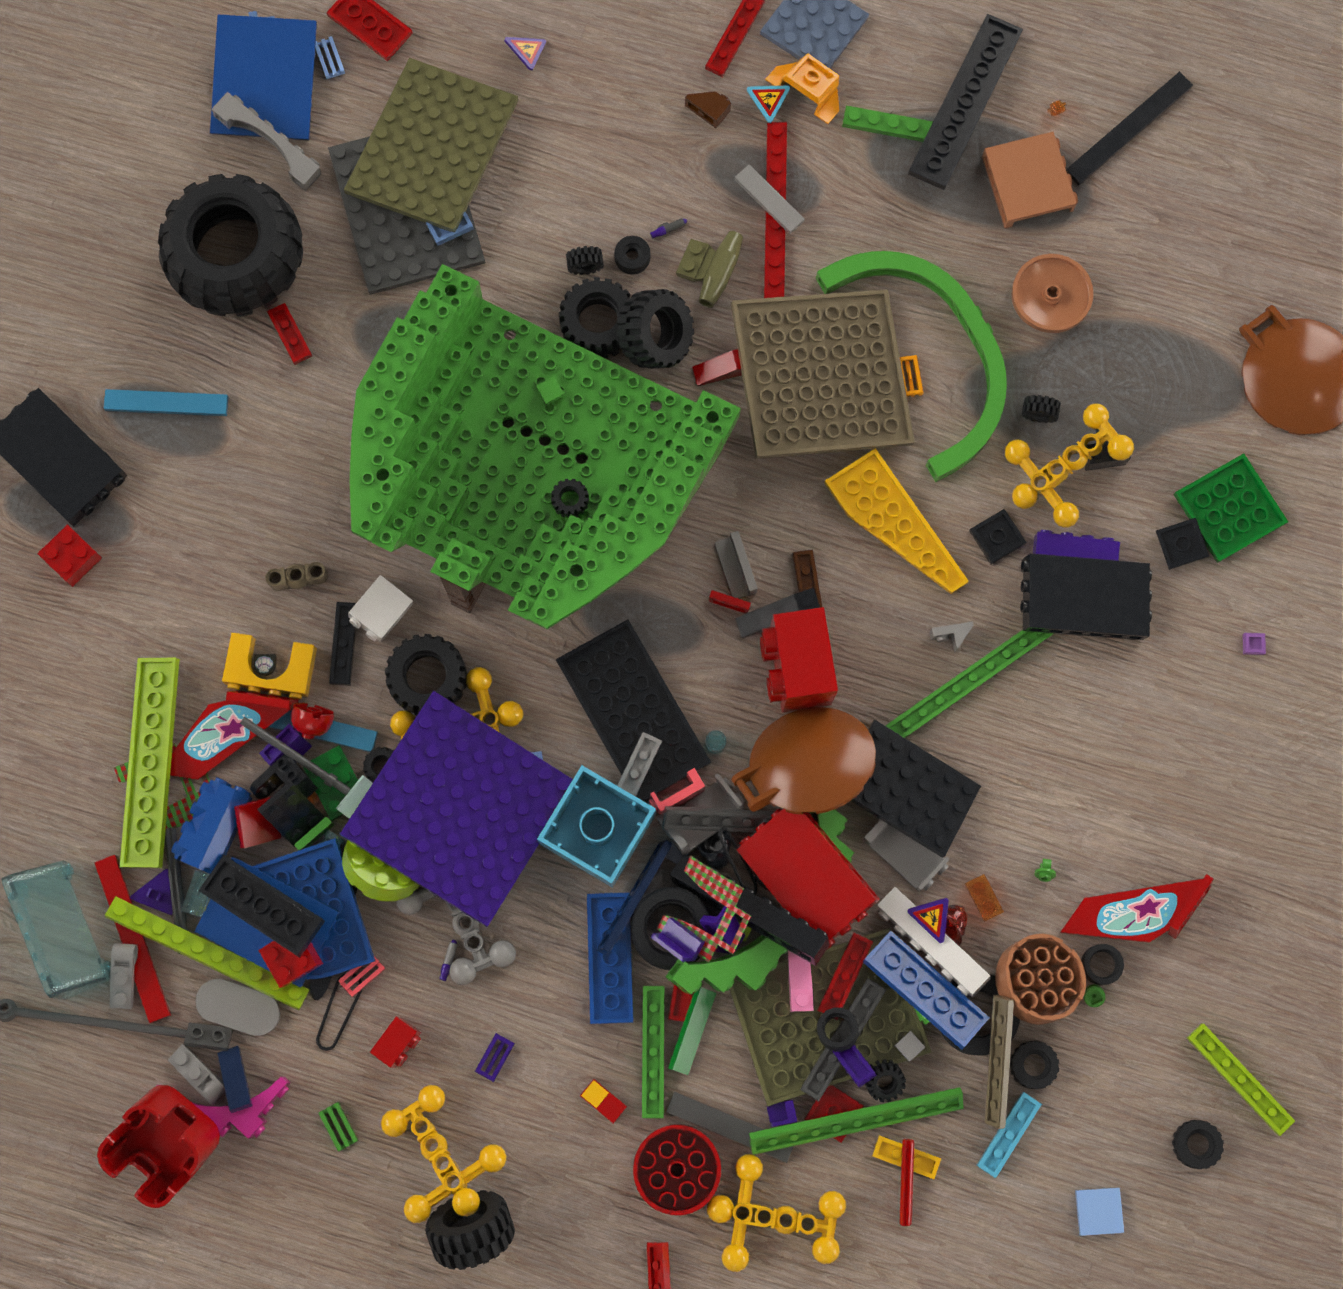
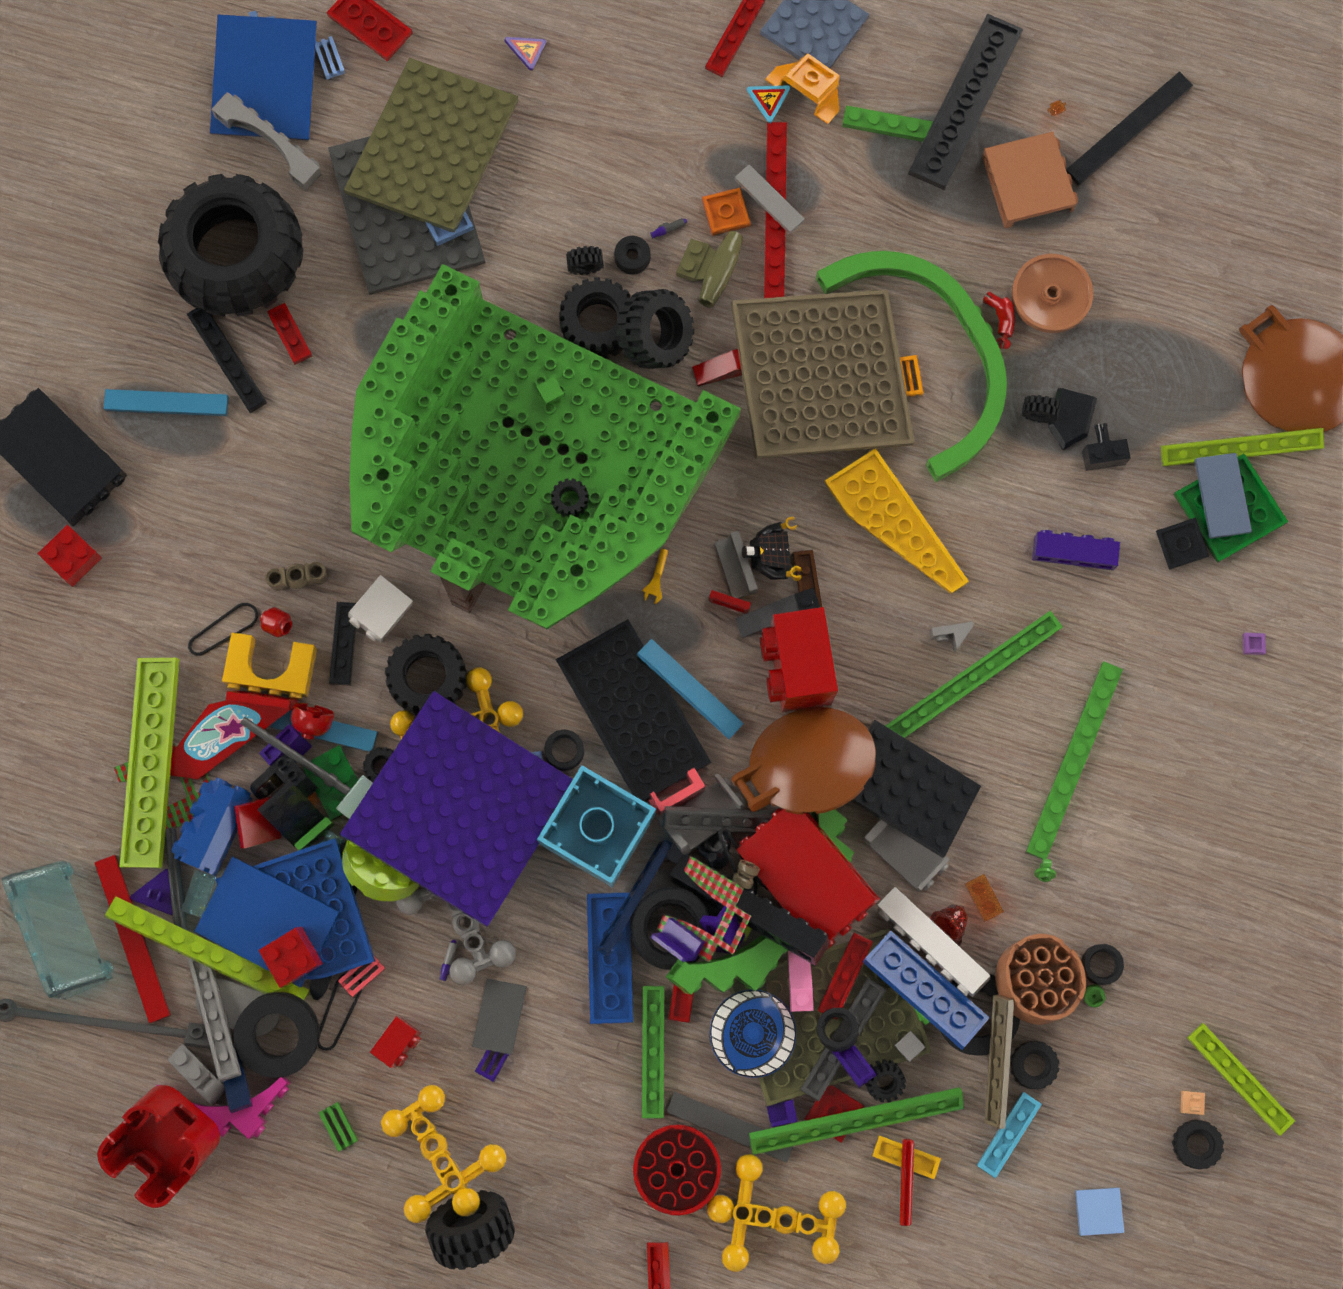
light grey plate [110,943,138,1009] -> none
black plate [198,855,325,958] -> none
tile [254,654,276,676] -> none
tile [580,1079,627,1124] -> none
light grey plate [617,732,662,797] -> none
green tile [668,987,716,1075] -> none
reddish brown slope [685,91,731,128] -> none
clear light blue wheel [705,730,726,754] -> none
piece [907,898,949,943] -> none
black tile [969,509,1027,565] -> none
yellow piece [1004,403,1134,528] -> none
black panel [1020,553,1152,640] -> none
piece [1060,874,1214,943] -> none
none -> black tile [187,308,267,413]
none -> black piece [188,603,258,656]
none -> light grey tile [188,958,241,1082]
none -> black tyre [234,992,320,1078]
none -> red head [260,607,292,638]
none -> dark grey sticker [472,979,527,1055]
none -> black tyre [544,729,585,771]
none -> dark azure tile [637,639,744,739]
none -> yellow piece [642,548,668,604]
none -> orange tile [702,188,751,236]
none -> dish [710,990,796,1078]
none -> dark tan wheel [732,860,760,889]
none -> black torso [742,517,802,581]
none -> red arm [983,292,1016,349]
none -> bright green plate [1025,661,1123,859]
none -> black tile [1048,388,1097,450]
none -> lime tile [1161,428,1324,466]
none -> light nougat tile [1180,1091,1205,1115]
none -> sand blue tile [1194,453,1252,539]

